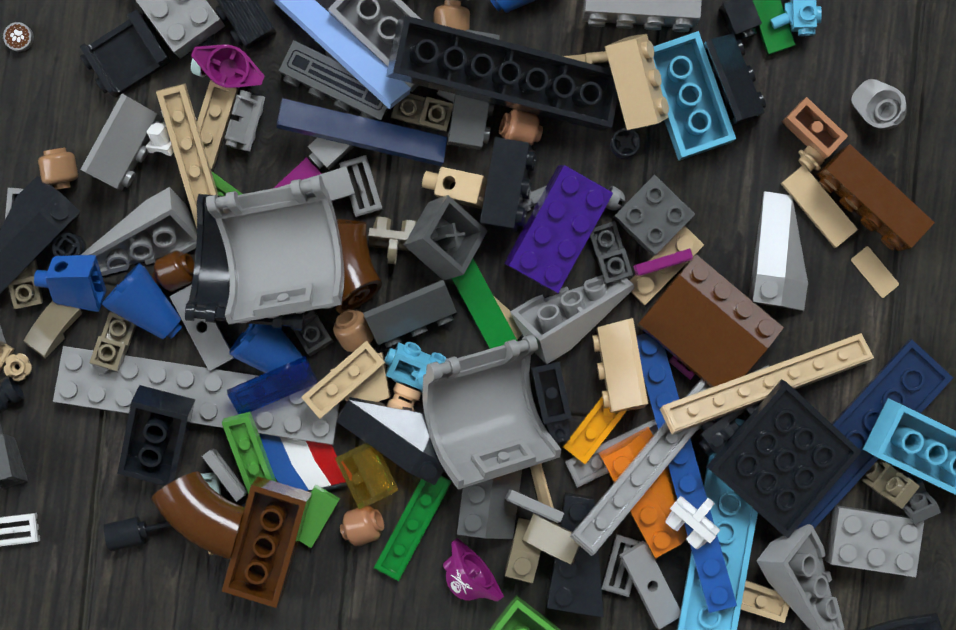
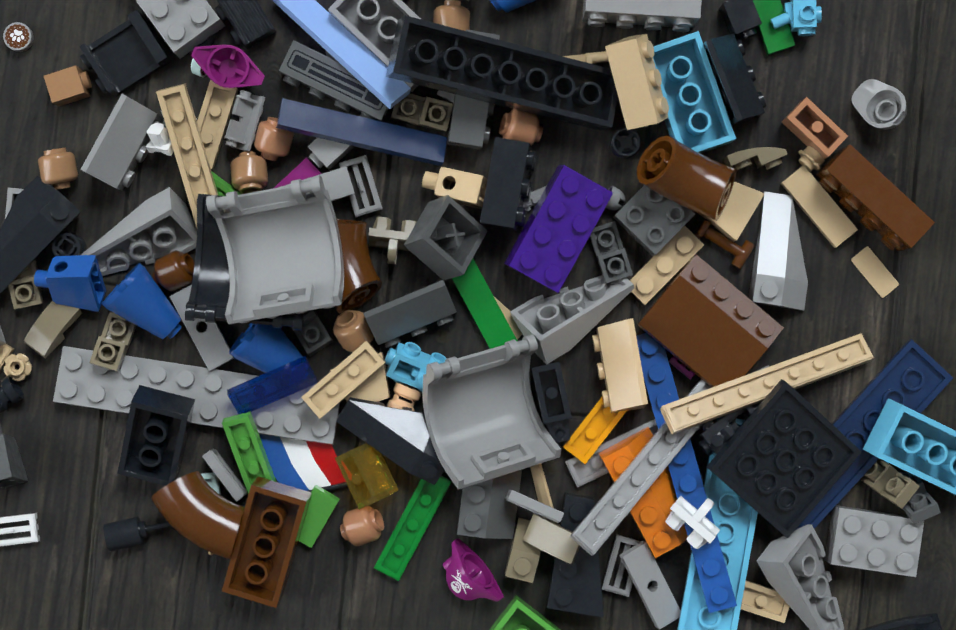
magenta tile [633,248,693,276] -> none
none -> medium nougat brick [44,65,92,107]
none -> medium nougat head [230,151,268,194]
none -> nougat head [254,117,294,161]
none -> reddish brown brick [637,136,737,221]
none -> reddish brown piece [694,219,755,270]
none -> tan torso [700,182,764,242]
none -> dark tan slope [723,147,788,170]

